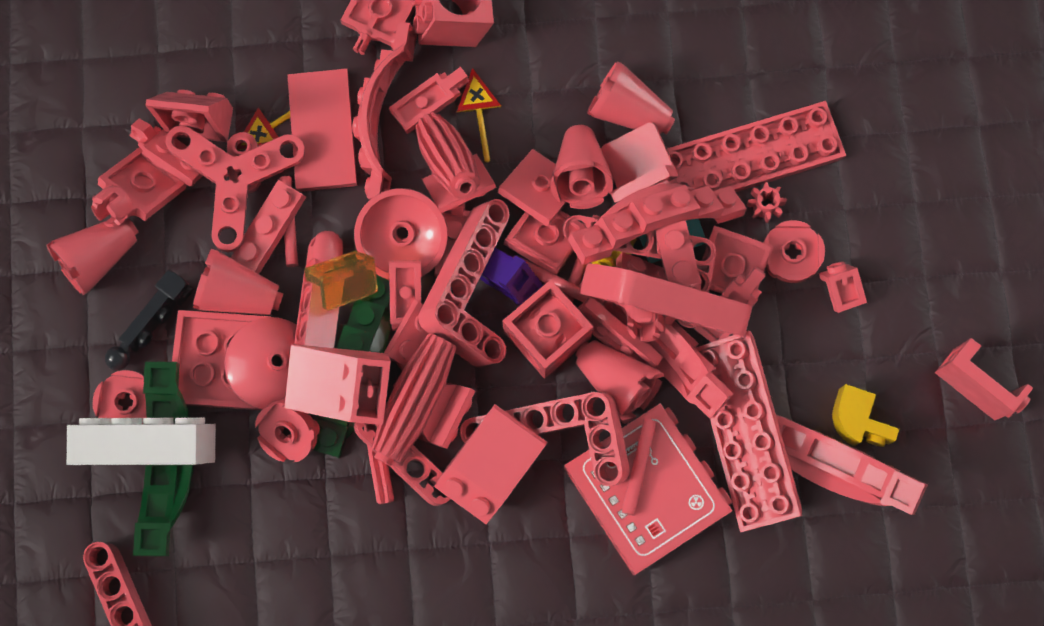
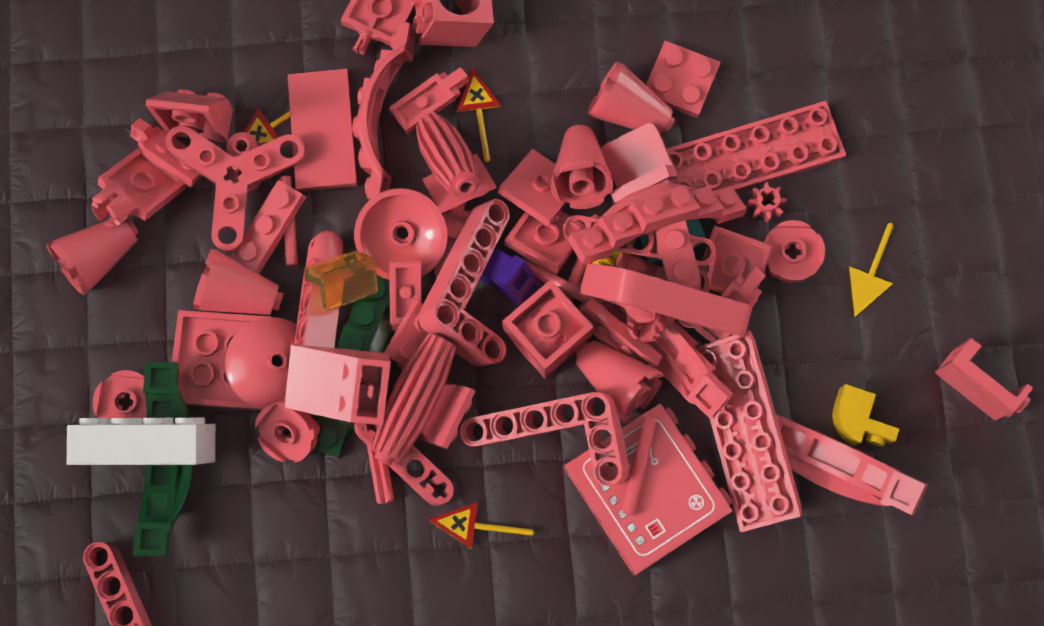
black plate [105,269,194,370] -> none
coral slope [434,404,547,524] -> none
coral bracket [819,262,867,313] -> none
none -> piece [428,502,535,549]
none -> coral plate [646,41,720,119]
none -> yellow piece [849,223,893,317]

